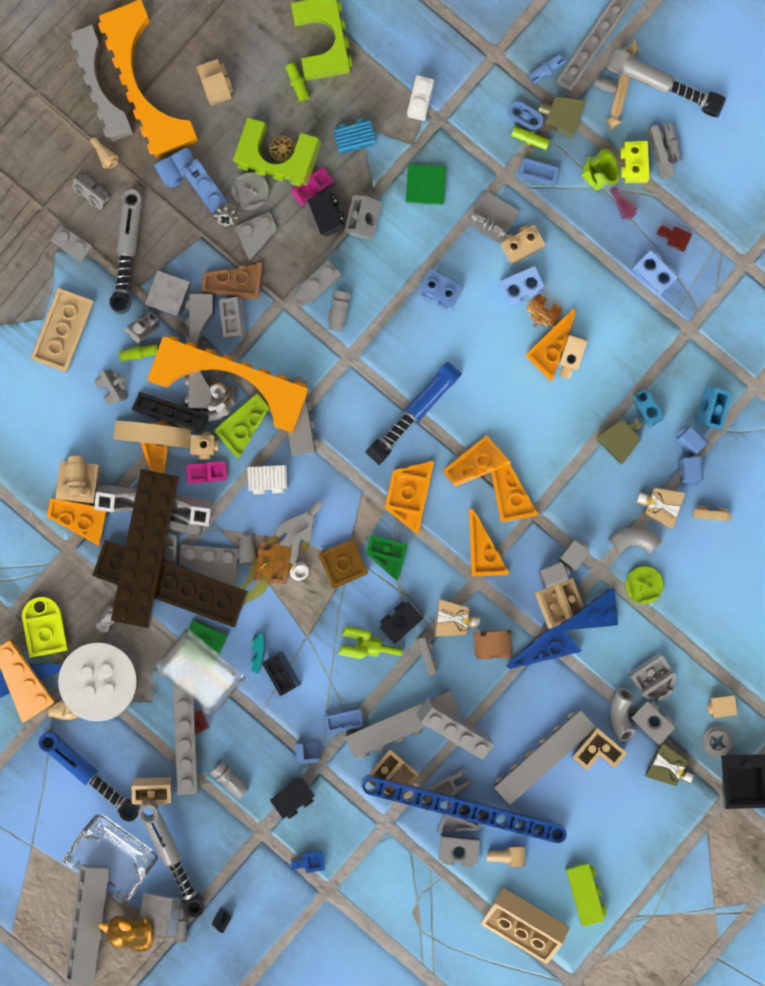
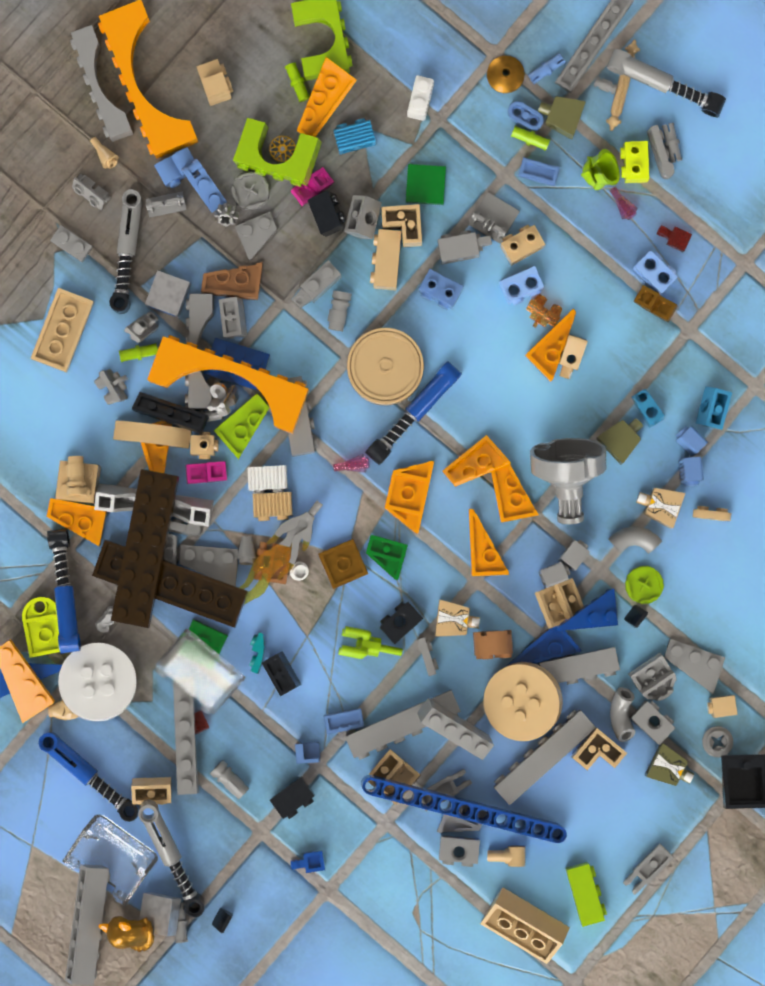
none -> piece [47,528,81,654]
none -> light grey hinge [146,191,186,218]
none -> blue plate [204,338,270,391]
none -> tan brick [252,492,293,521]
none -> light orange wing [297,57,357,137]
none -> clear pink cone [333,454,369,473]
none -> tan brick [347,328,424,406]
none -> tan brick [370,229,401,291]
none -> tan brick [381,204,422,247]
none -> light grey hinge [437,230,492,265]
none -> tan brick [483,662,563,741]
none -> pearl gold dish [487,56,525,93]
none -> light grey piece [530,438,607,525]
none -> light grey brick [538,647,620,685]
none -> light grey hinge [623,843,674,894]
none -> black slope [624,605,648,628]
none -> pearl gold slope [634,285,678,322]
none -> light grey wing [664,639,725,694]

